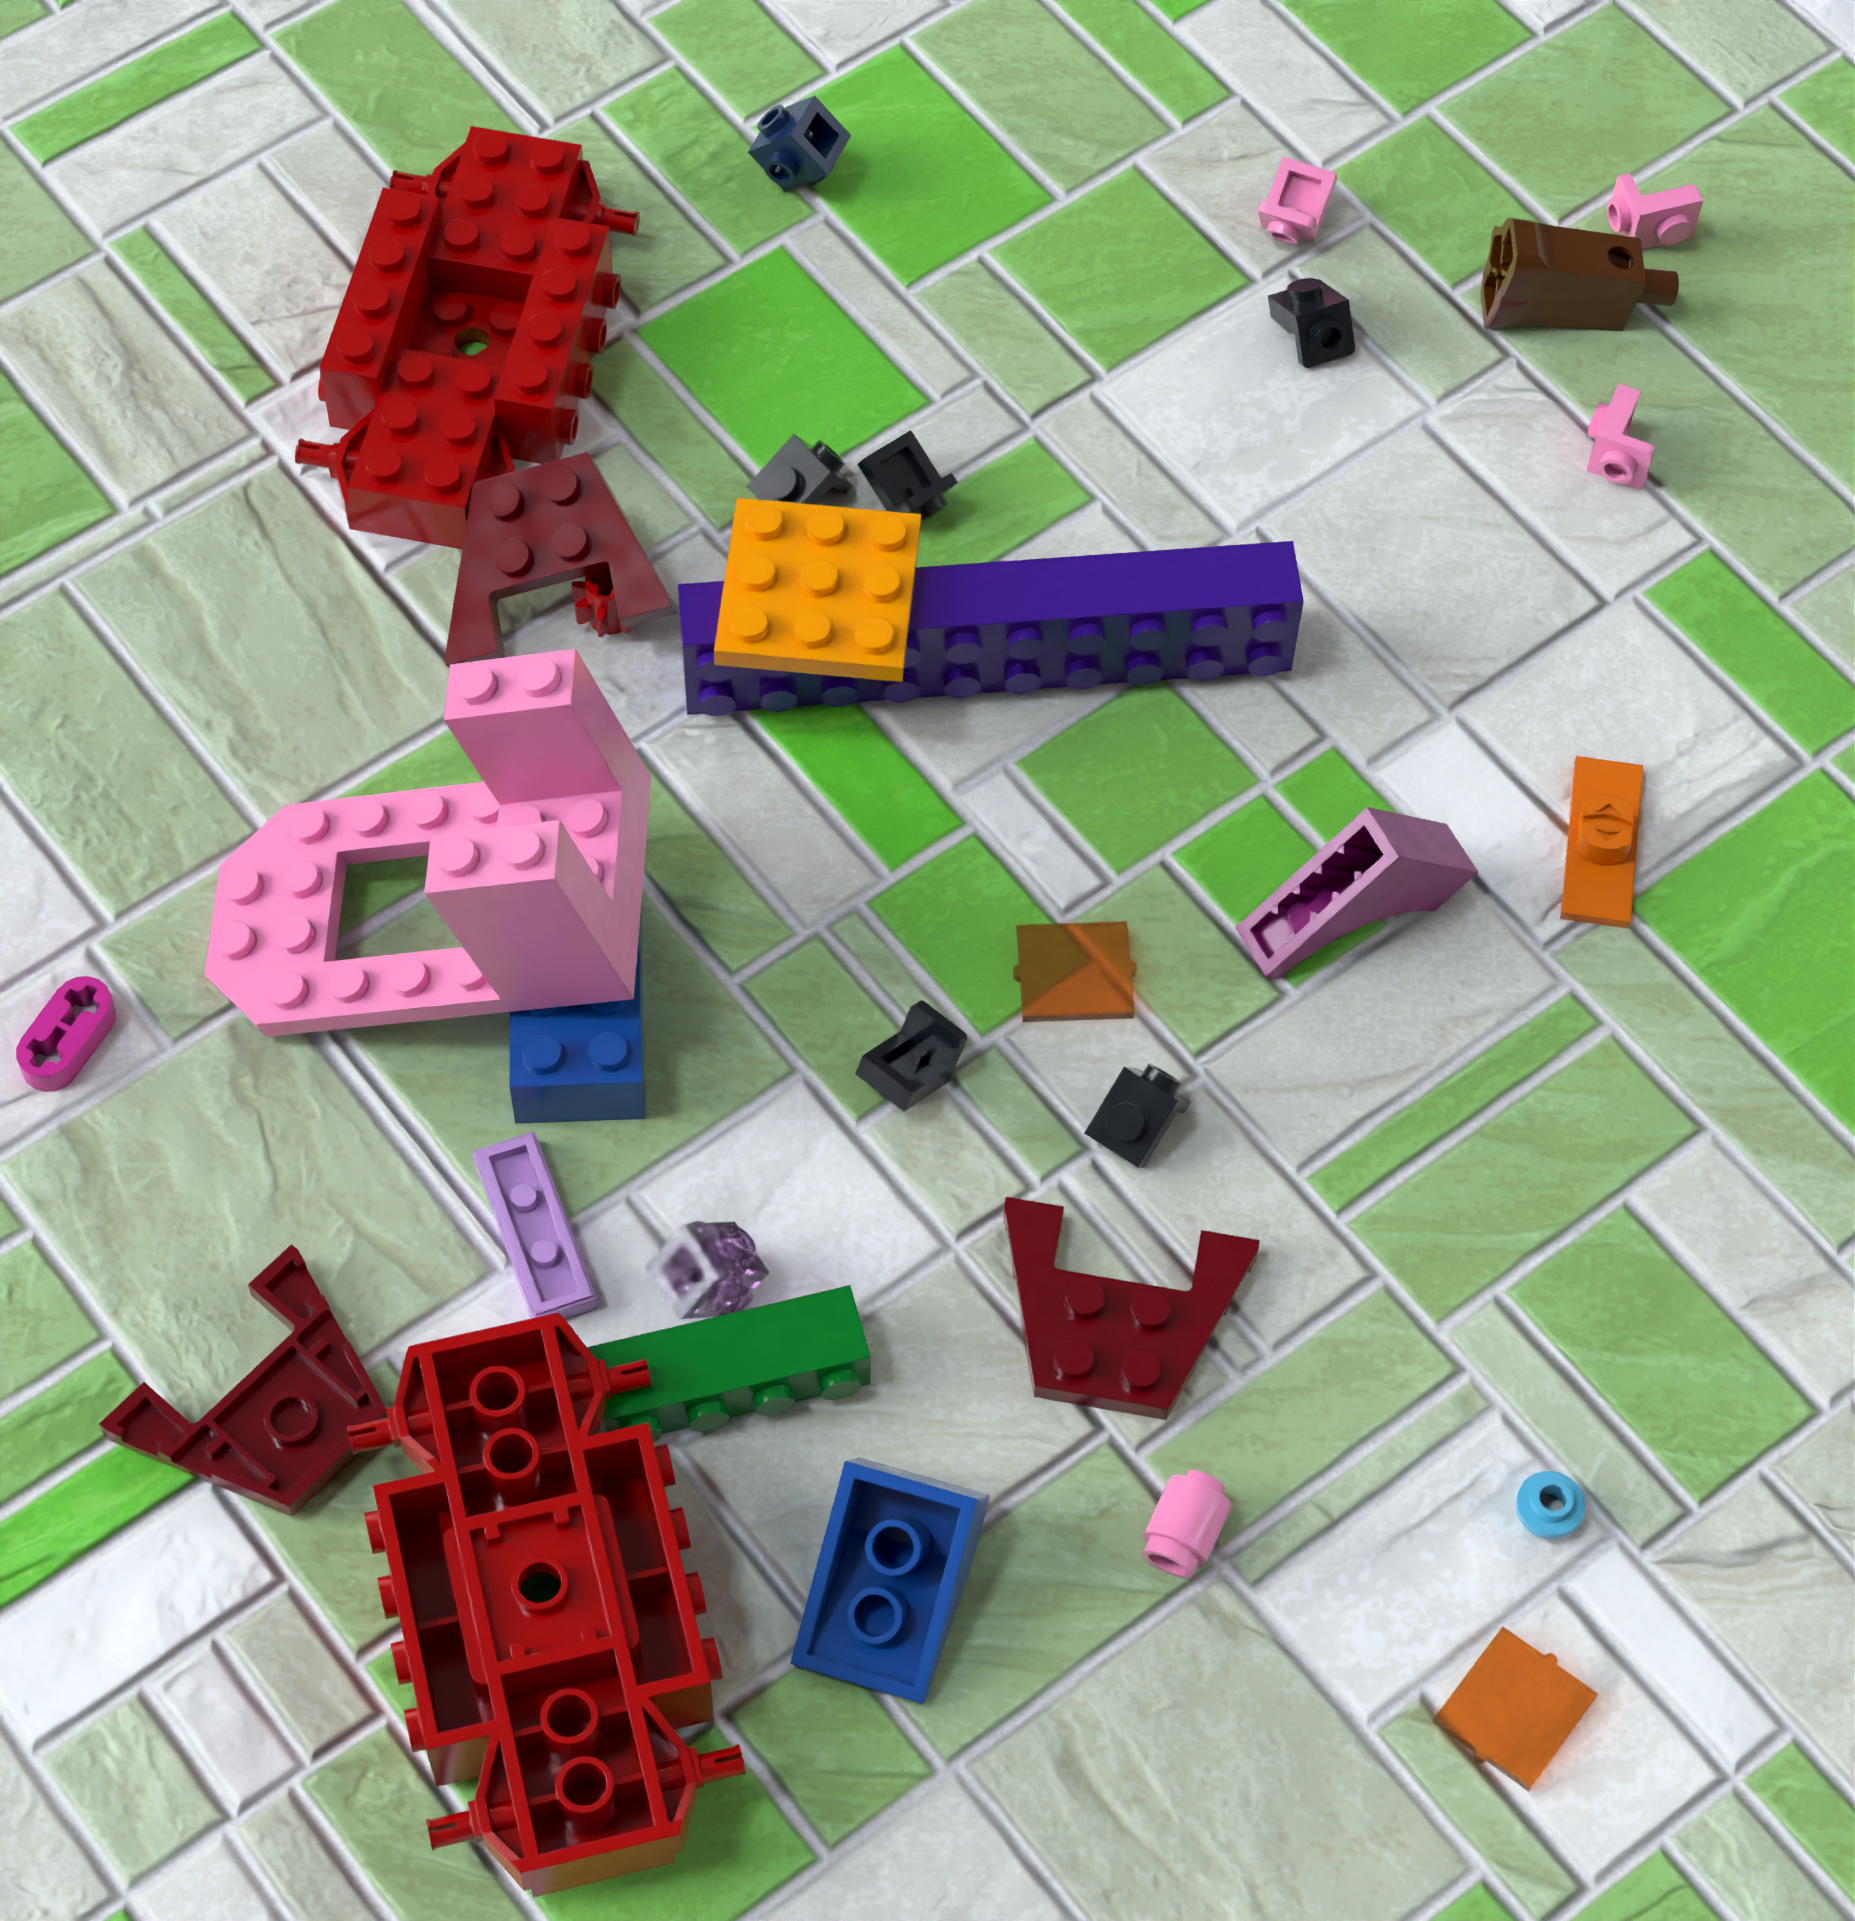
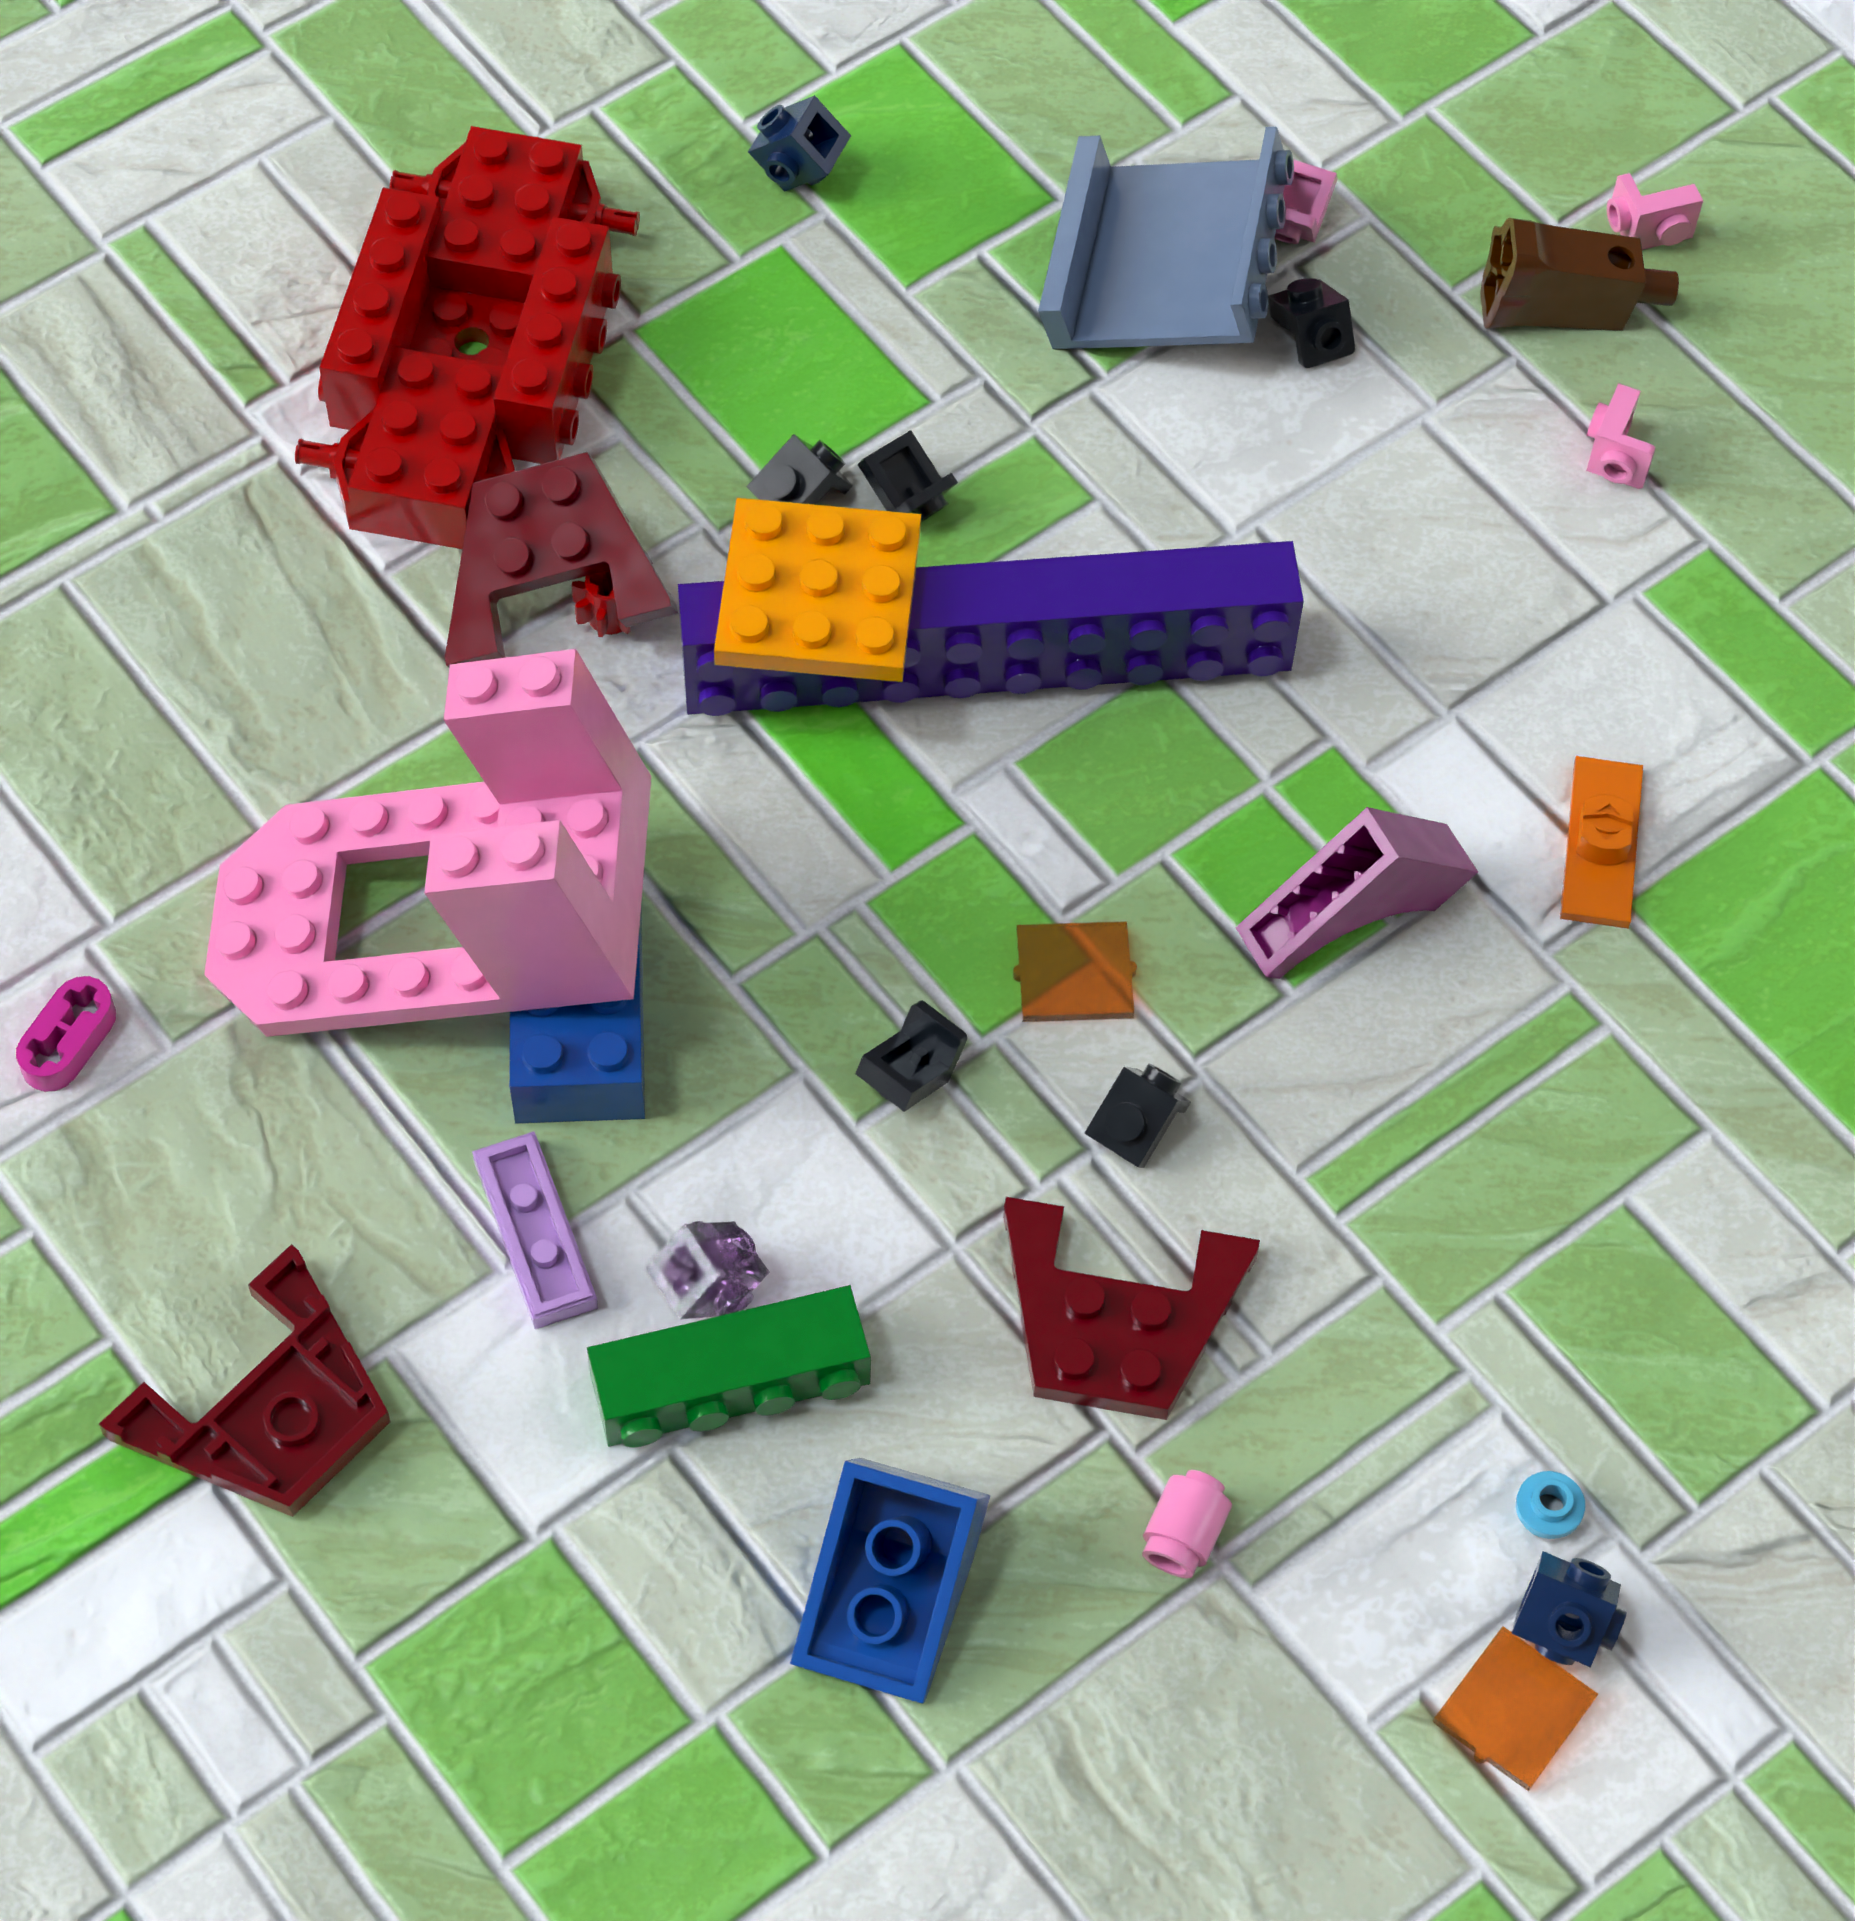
red piece [347,1313,746,1898] -> none
none -> sand blue panel [1038,127,1294,349]
none -> dark blue brick [1511,1551,1627,1667]

